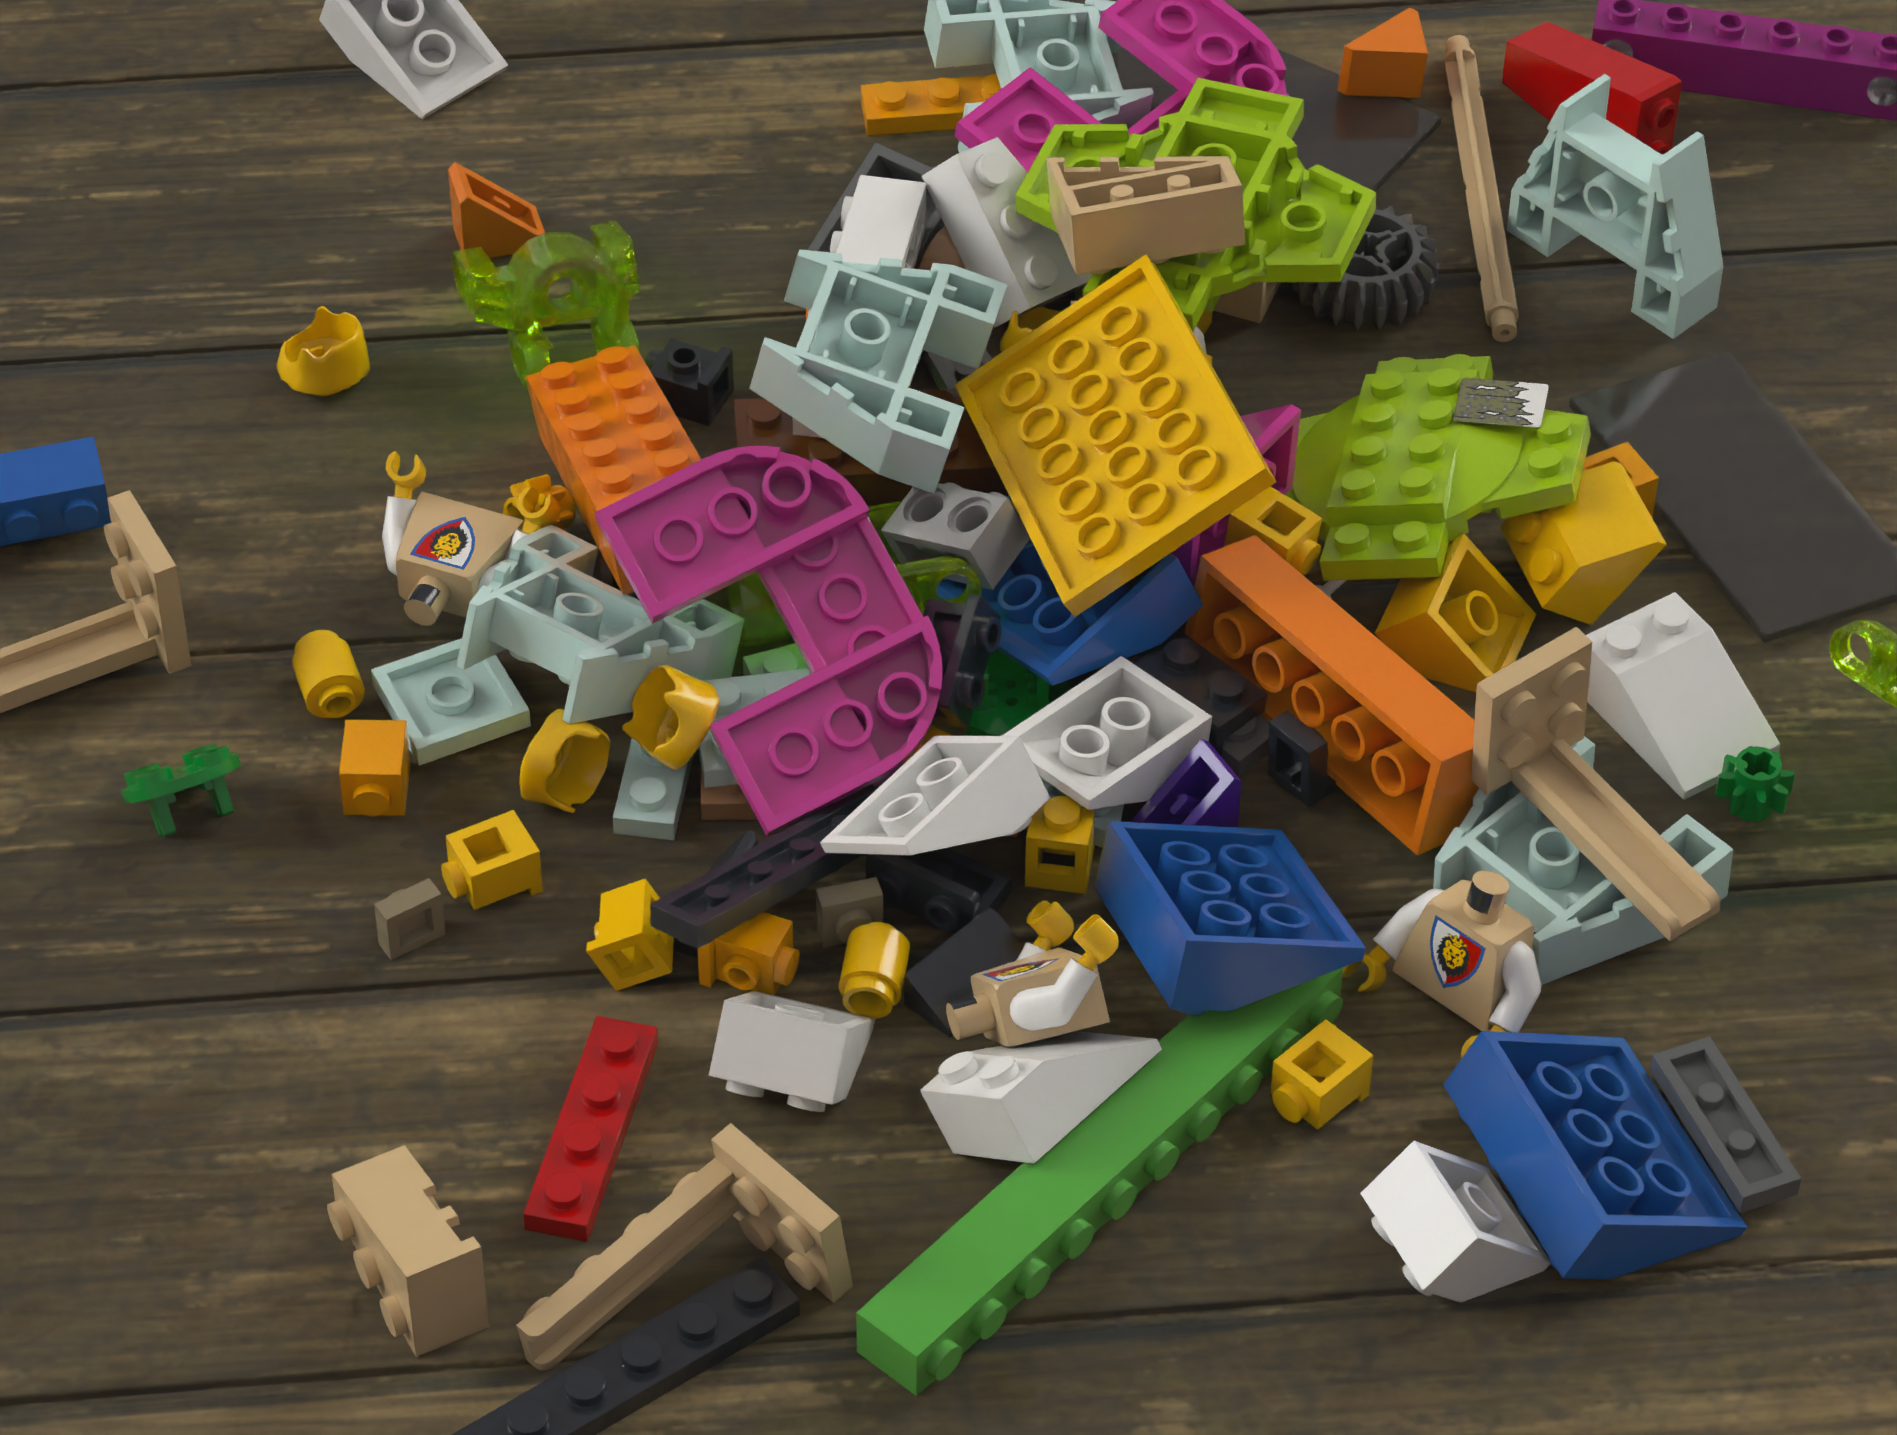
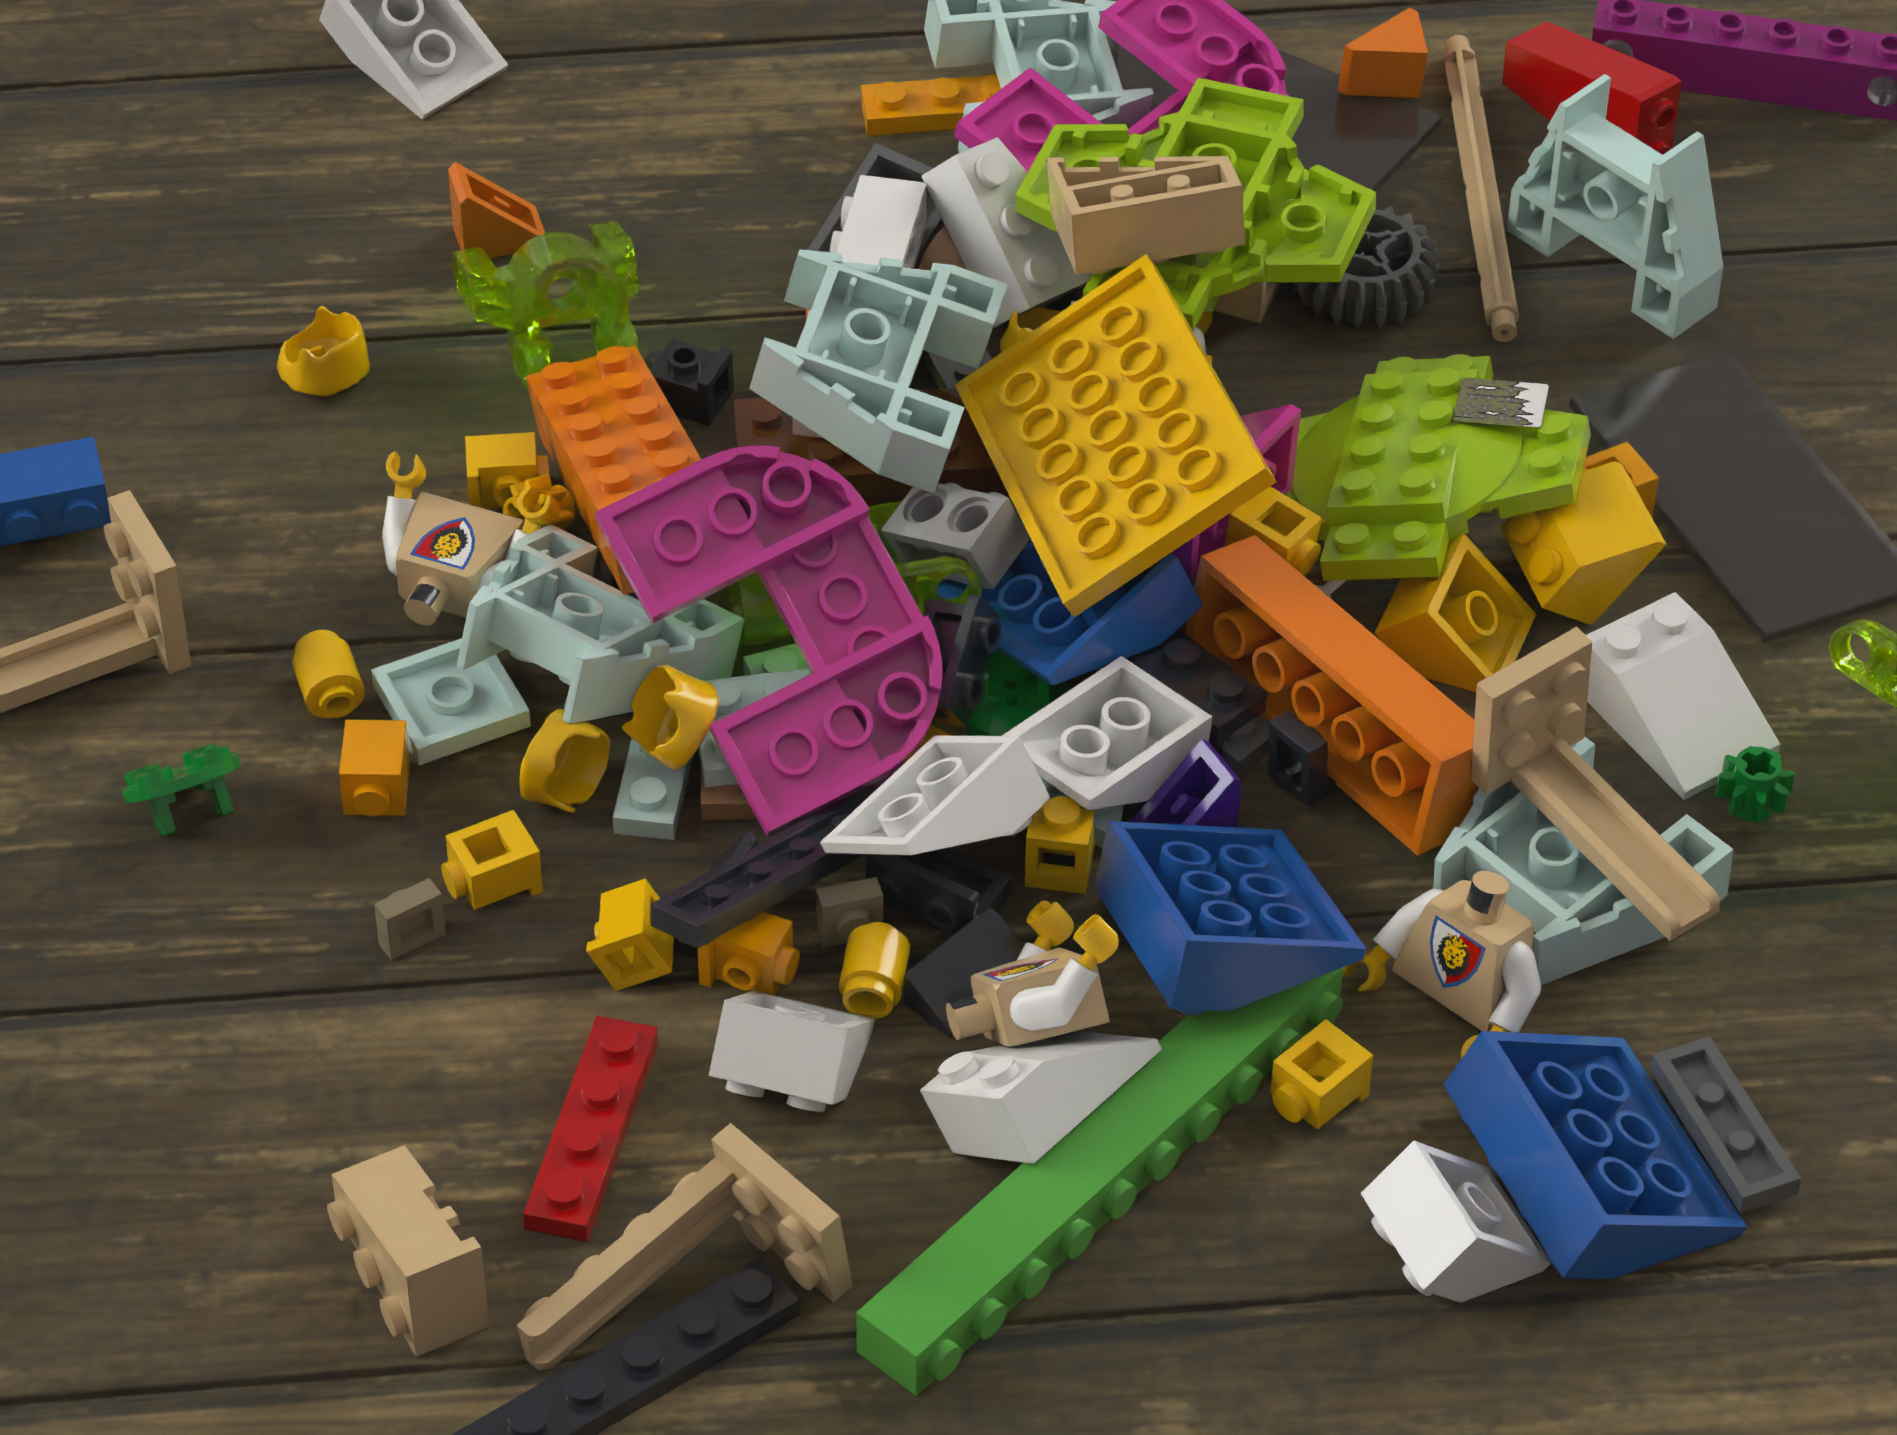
none -> yellow brick [465,432,549,509]

